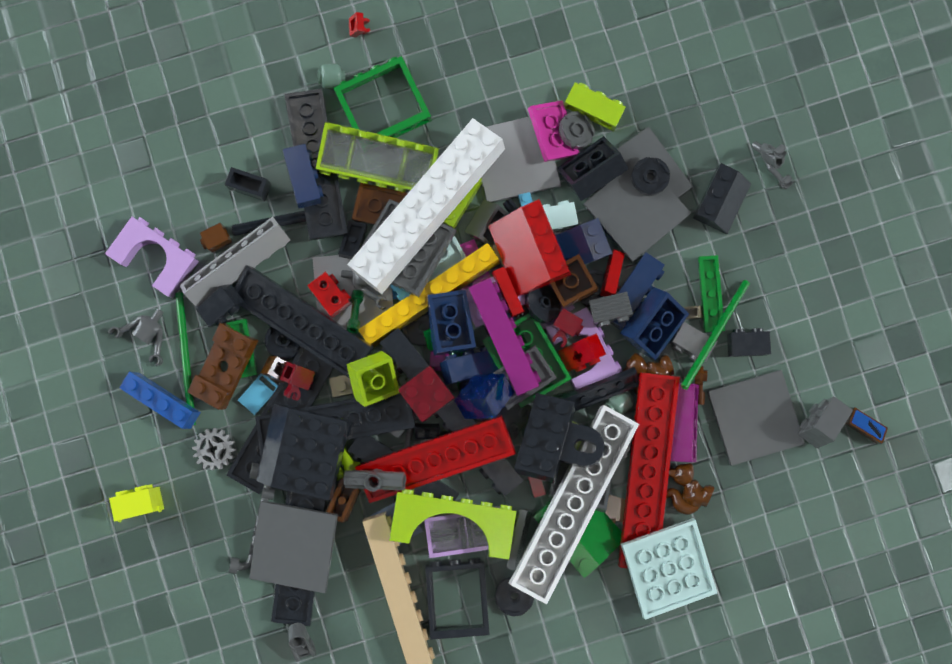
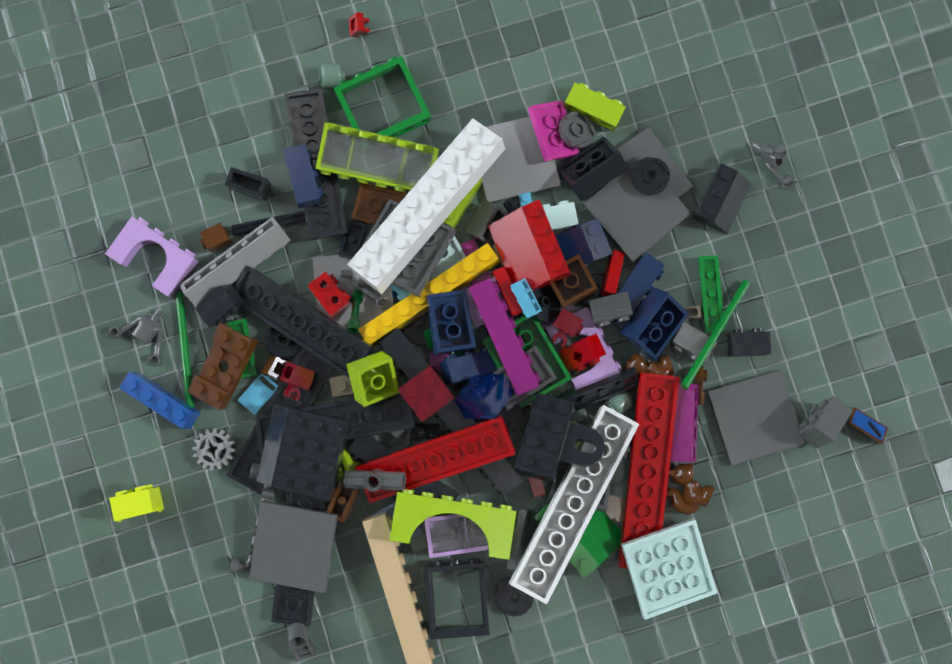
none -> medium azure piece [510,278,542,318]

